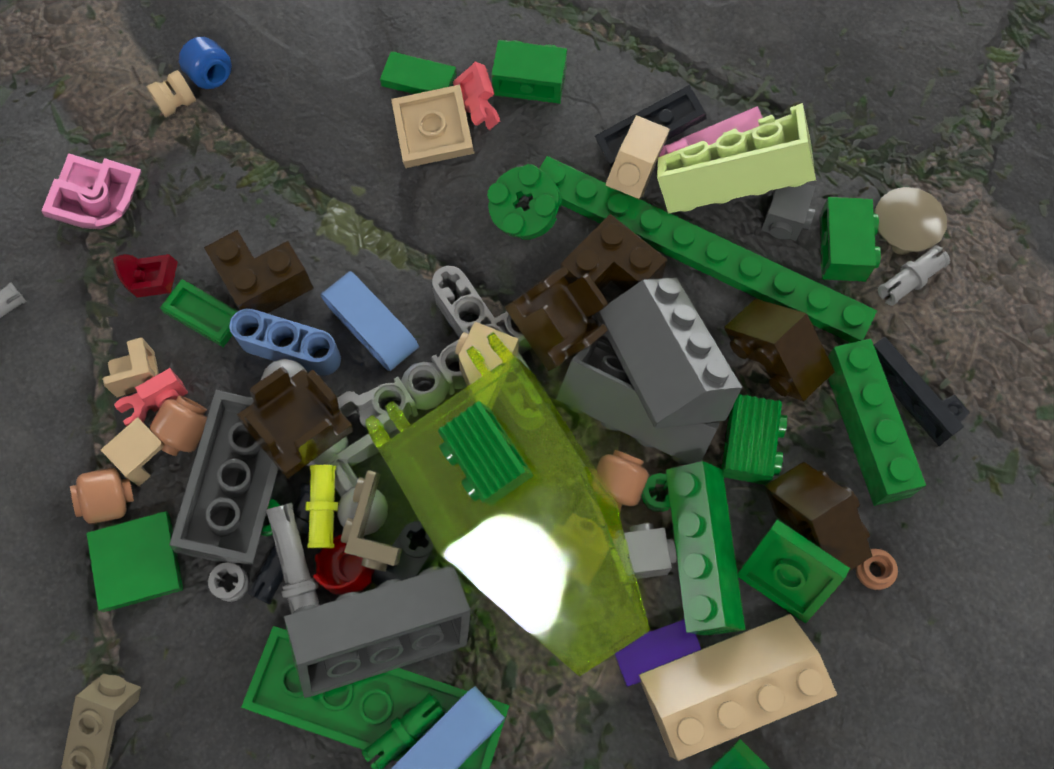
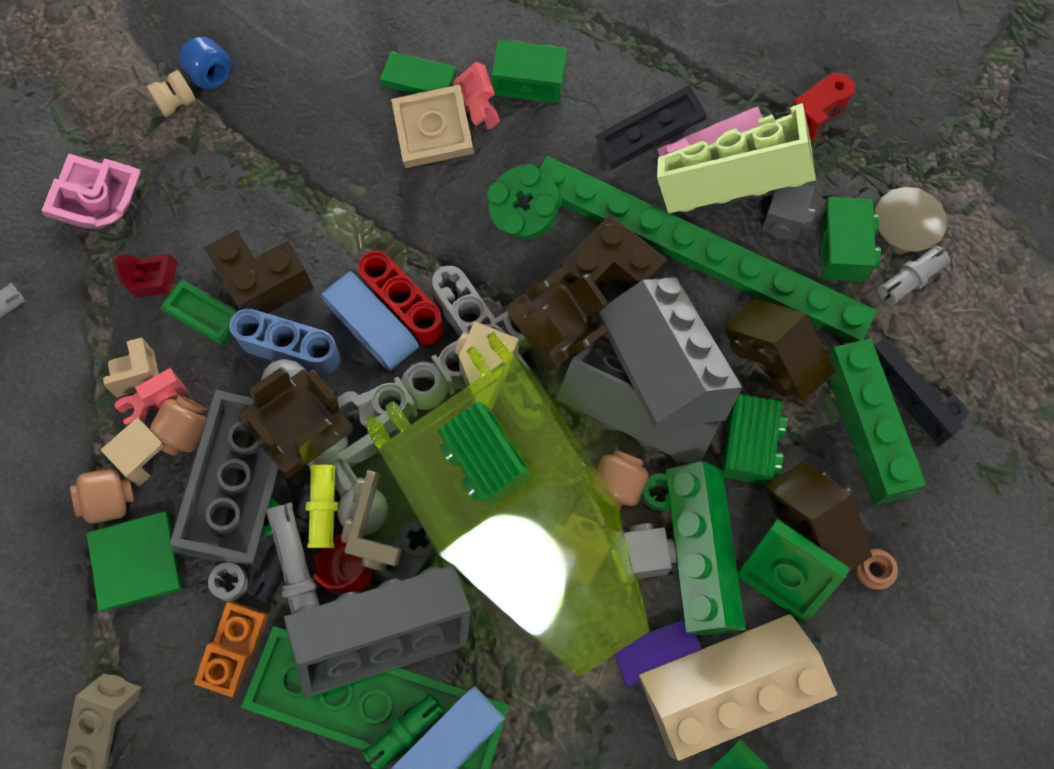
tan slope [605,115,670,199] -> none
none -> orange slope [194,601,270,698]
none -> red beam [358,251,444,347]
none -> red leg [788,73,855,142]

